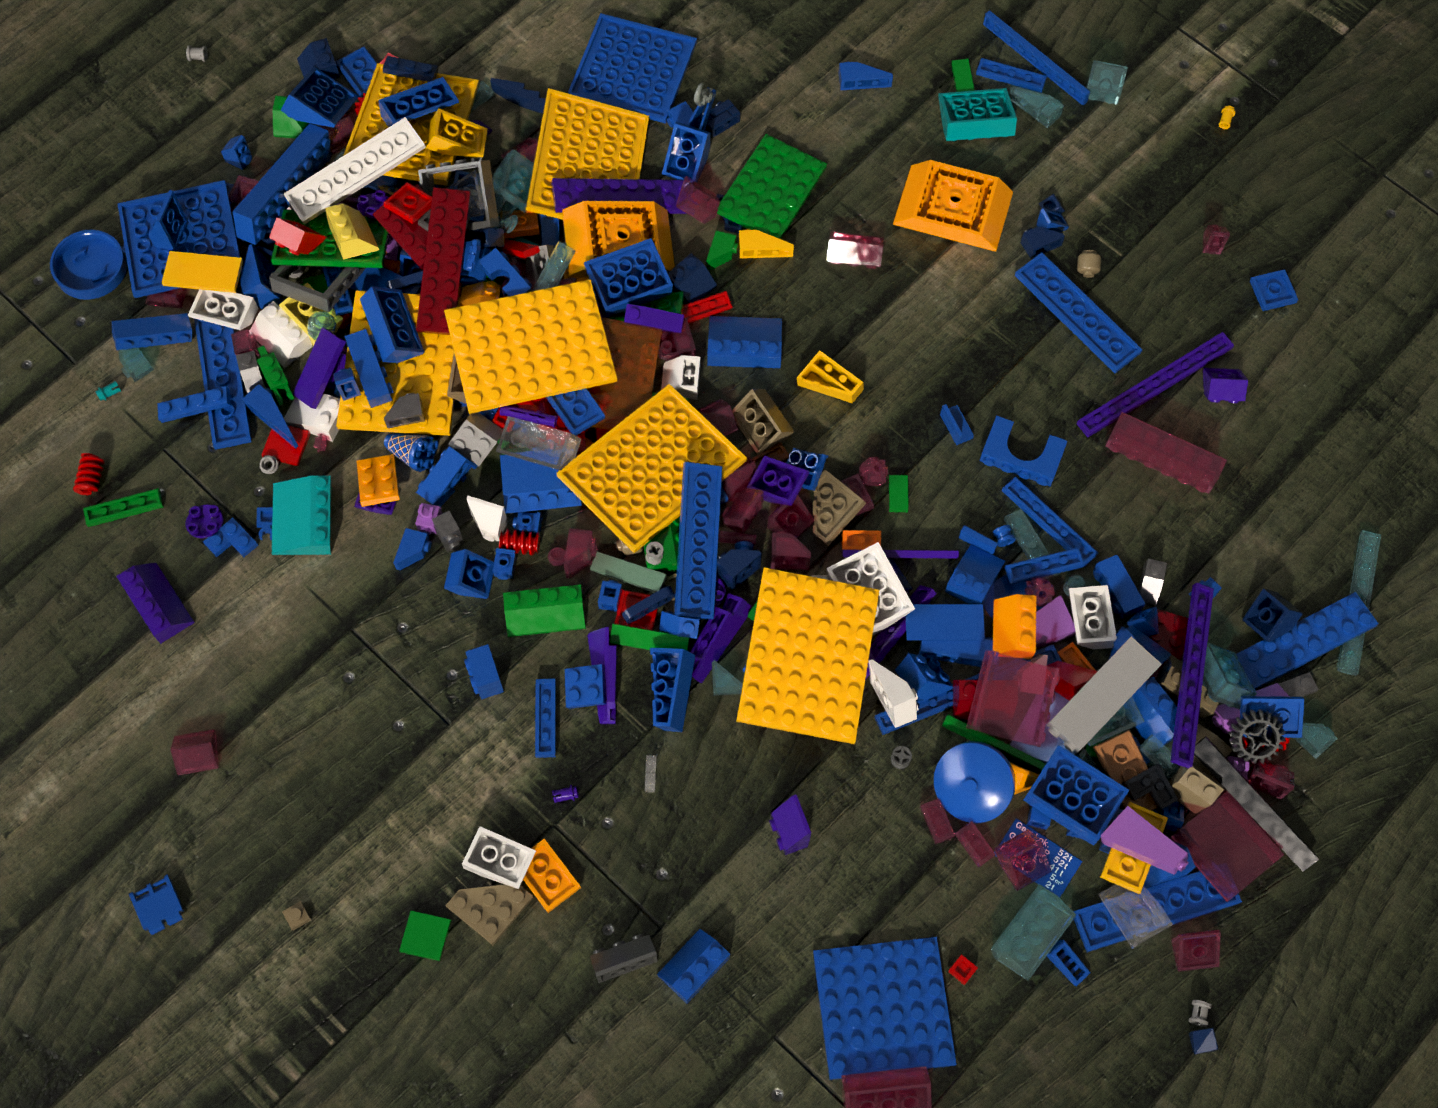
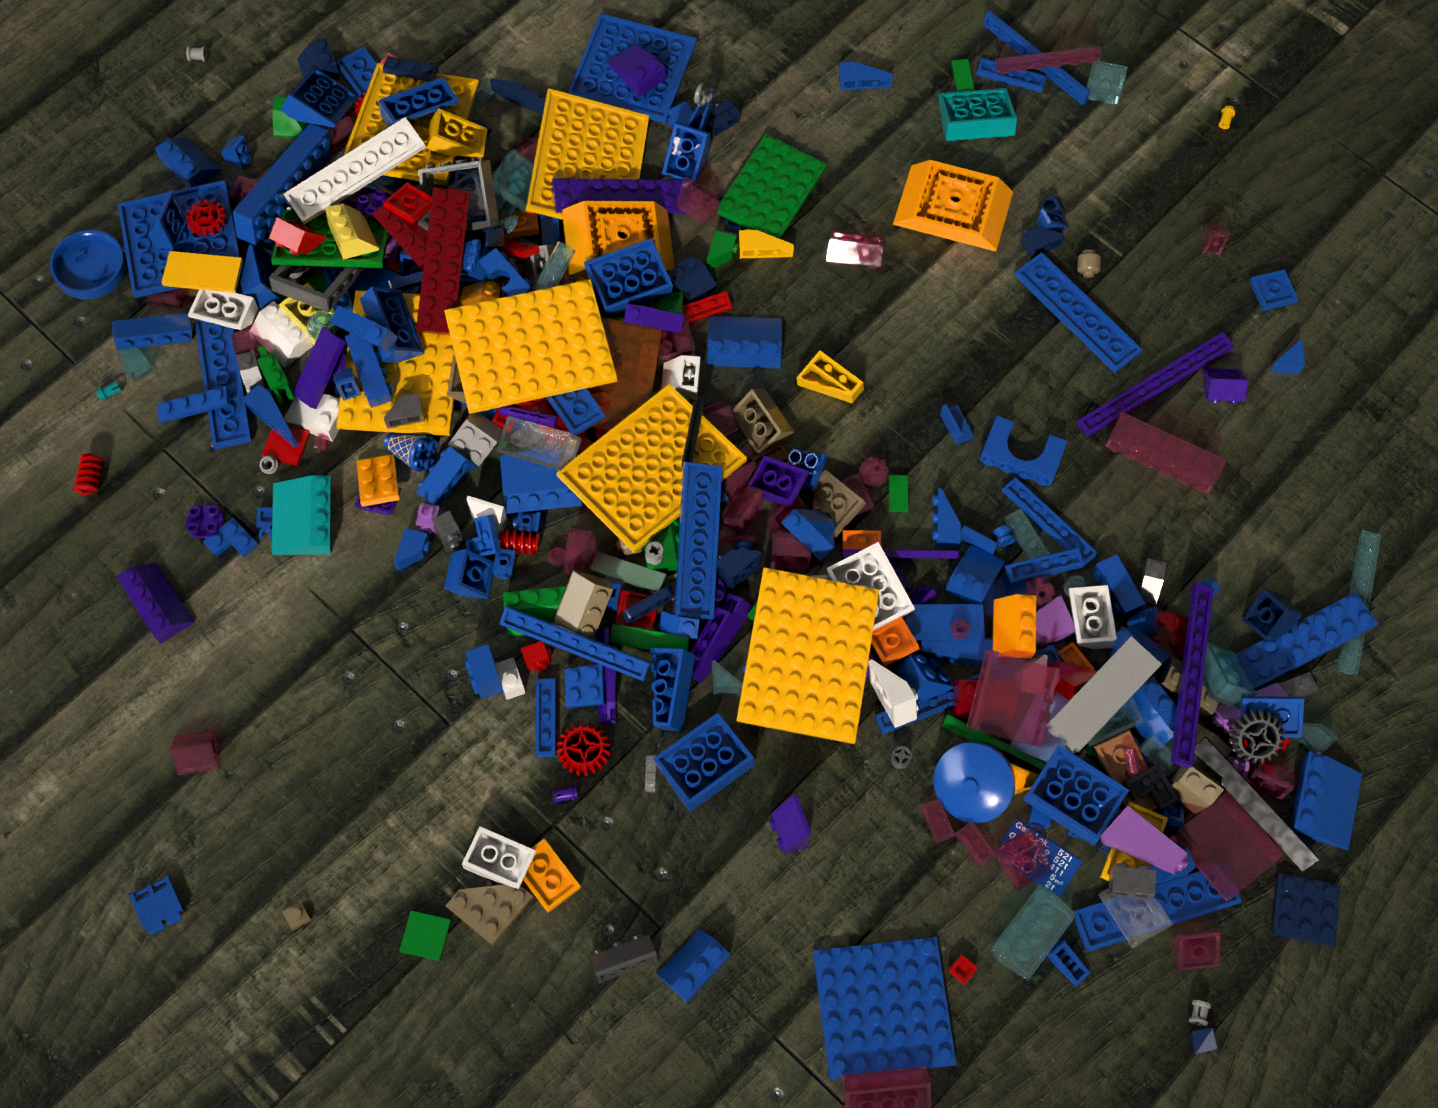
green tile [83,488,164,527] -> none
clear light blue slope [1009,86,1064,128] -> none
none -> blue slope [154,138,221,188]
none -> red gear [186,199,227,237]
none -> blue slope [329,306,398,353]
none -> blue plate [465,514,501,556]
none -> white slope [495,657,525,700]
none -> blue tile [499,605,651,681]
none -> red brick [520,641,552,672]
none -> dark tan slope [553,570,613,639]
none -> red gear [557,722,611,776]
none -> dark purple slope [607,45,666,98]
none -> blue slope [653,713,755,812]
none -> black axle [682,400,704,467]
none -> blue slope [781,509,835,562]
none -> orange plate [871,616,920,667]
none -> blue slope [932,488,961,549]
none -> clear pink plate [950,620,970,639]
none -> clear pink plate [995,46,1101,74]
none -> flat silver brick [1109,863,1156,899]
none -> clear pink pin [1123,748,1142,775]
none -> blue slope [1271,340,1305,374]
none -> dark blue plate [1271,873,1340,947]
none -> blue slope [1289,751,1362,850]

